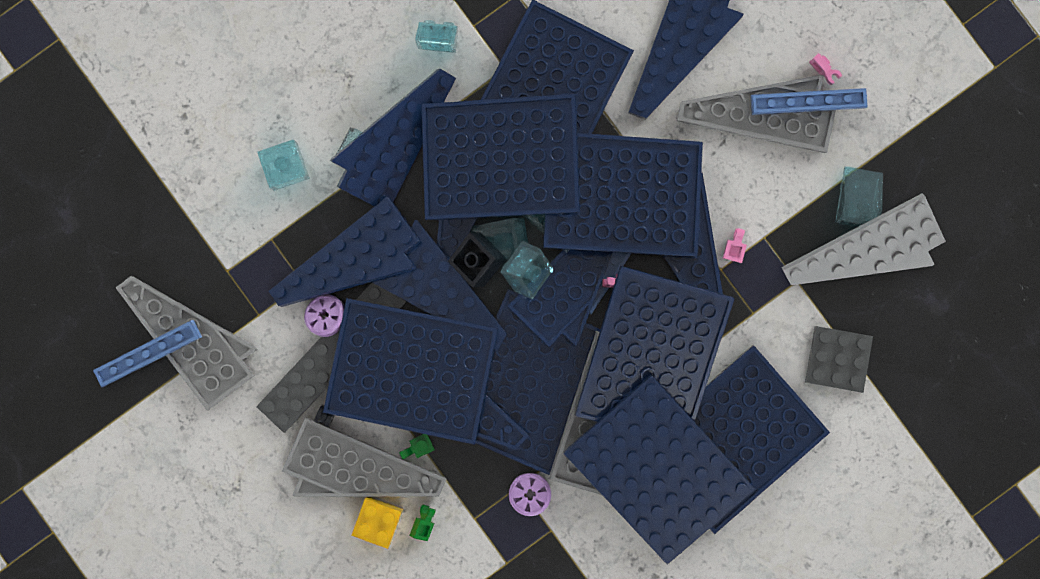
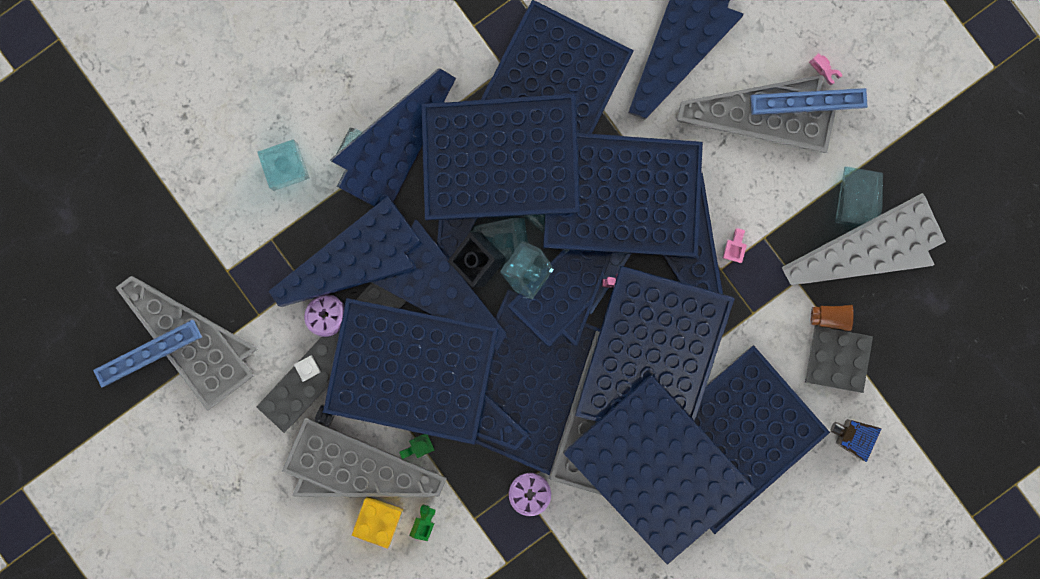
clear light blue slope [415,20,458,53] -> none
none -> white plate [294,355,321,382]
none -> dark orange plant [811,305,853,331]
none -> torso [830,419,882,462]

